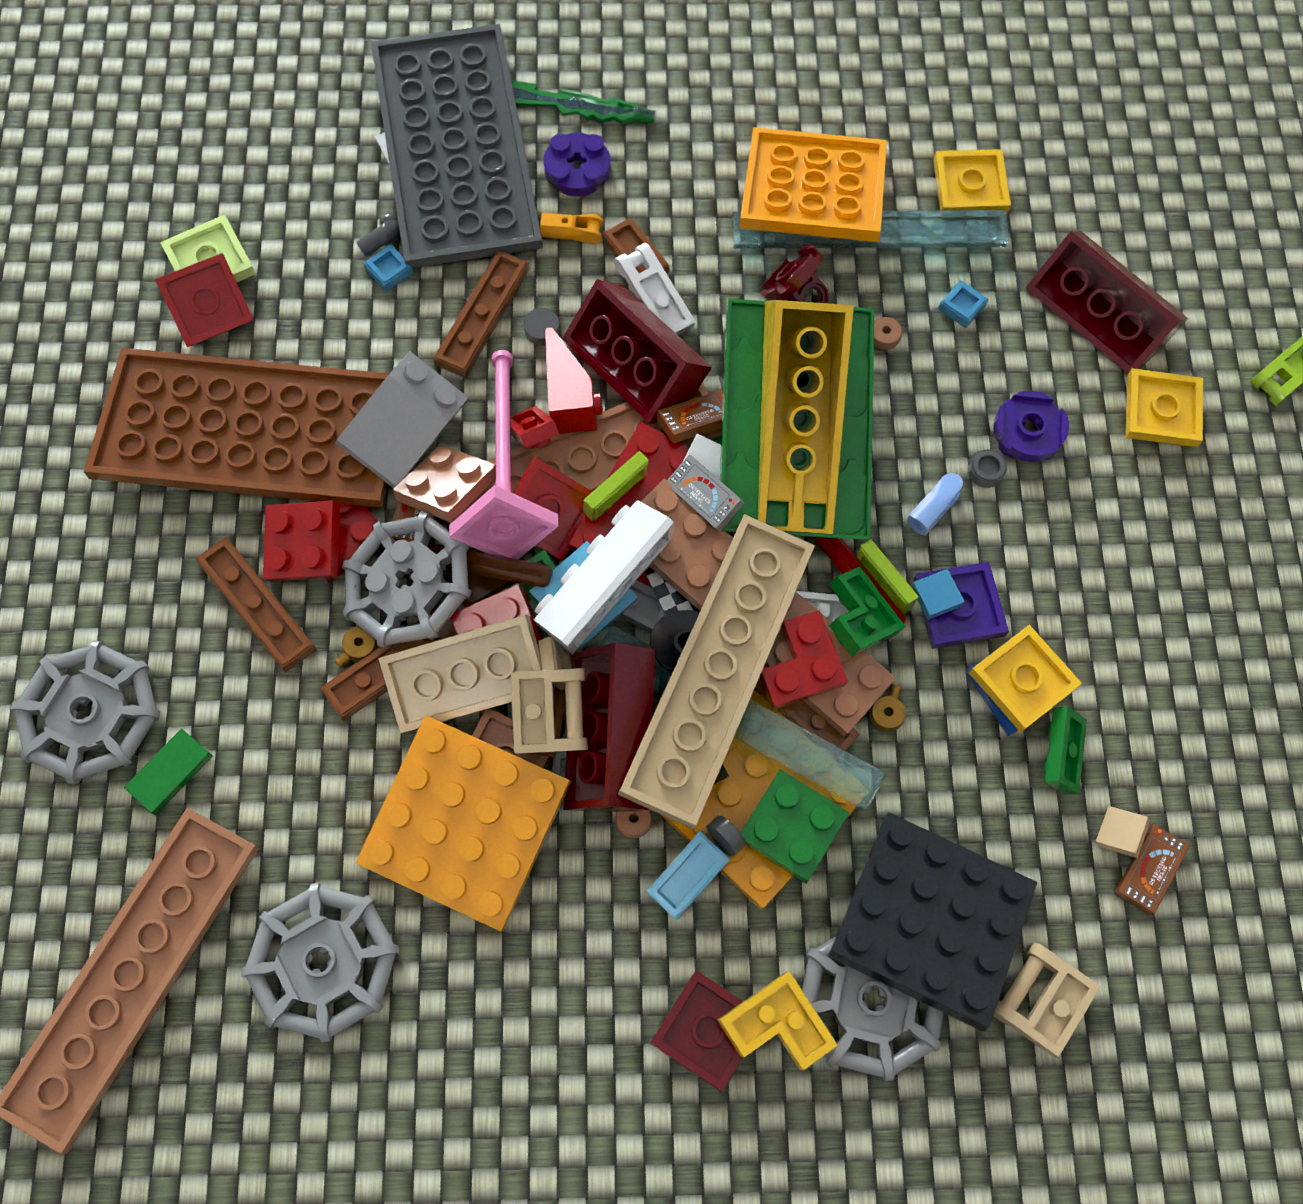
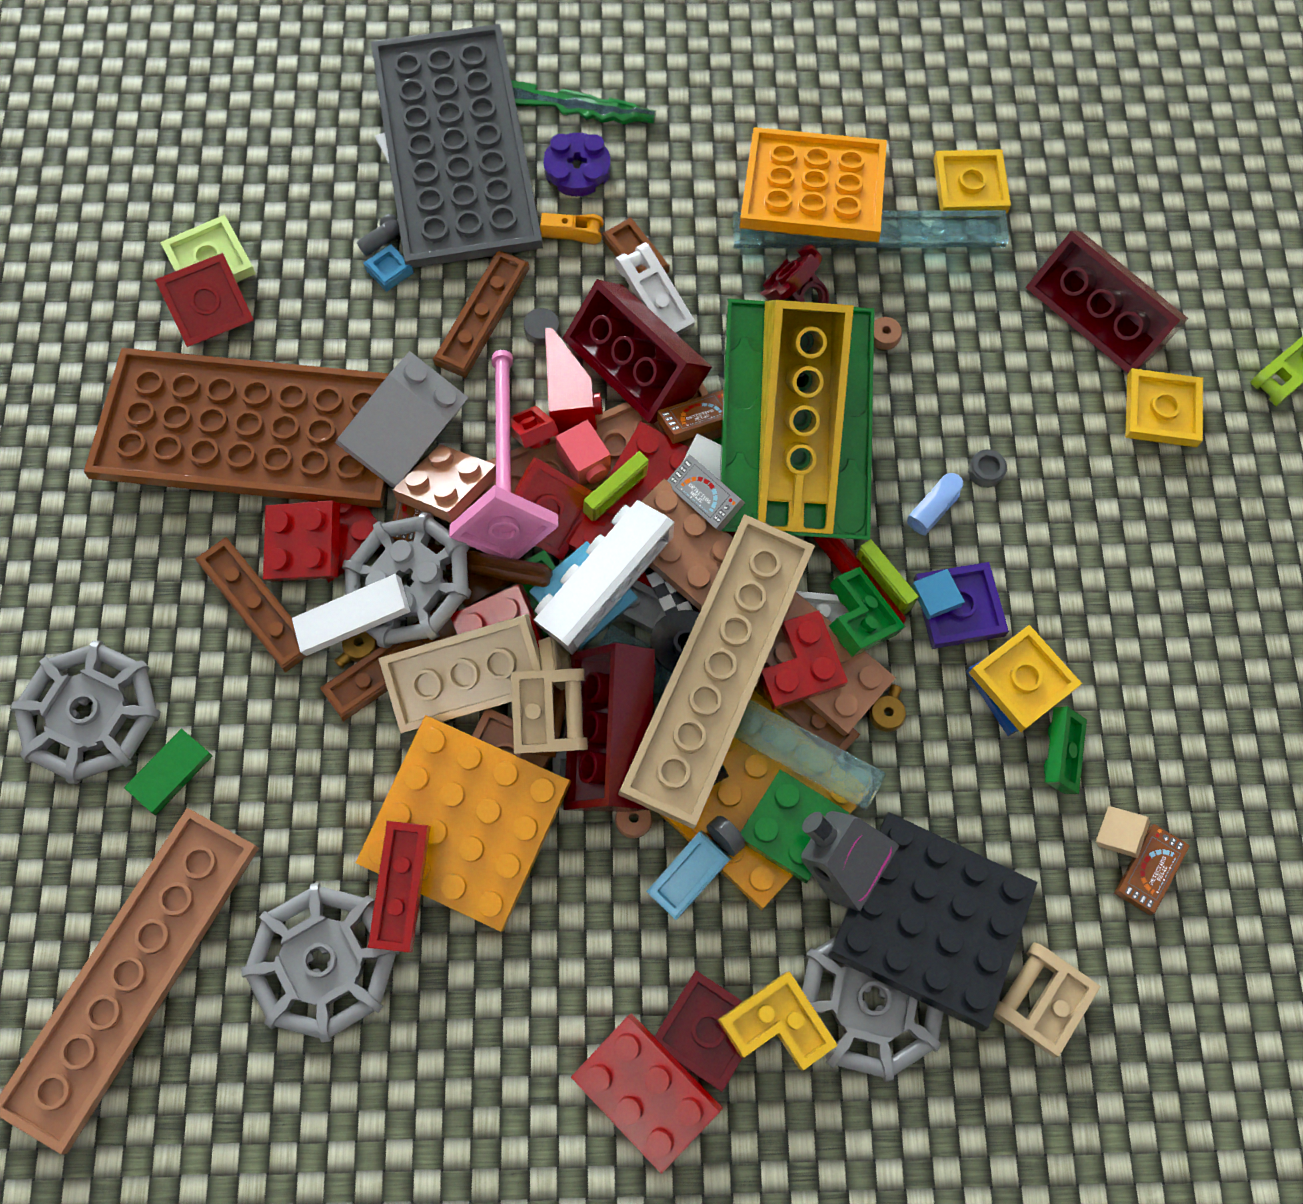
dark azure tile [938,280,989,328] -> none
dark purple plate [993,391,1069,462] -> none
none -> white tile [292,574,410,656]
none -> red plate [368,821,431,953]
none -> coral brick [555,419,611,485]
none -> red plate [571,1013,723,1174]
none -> dark grey torso [801,811,899,911]

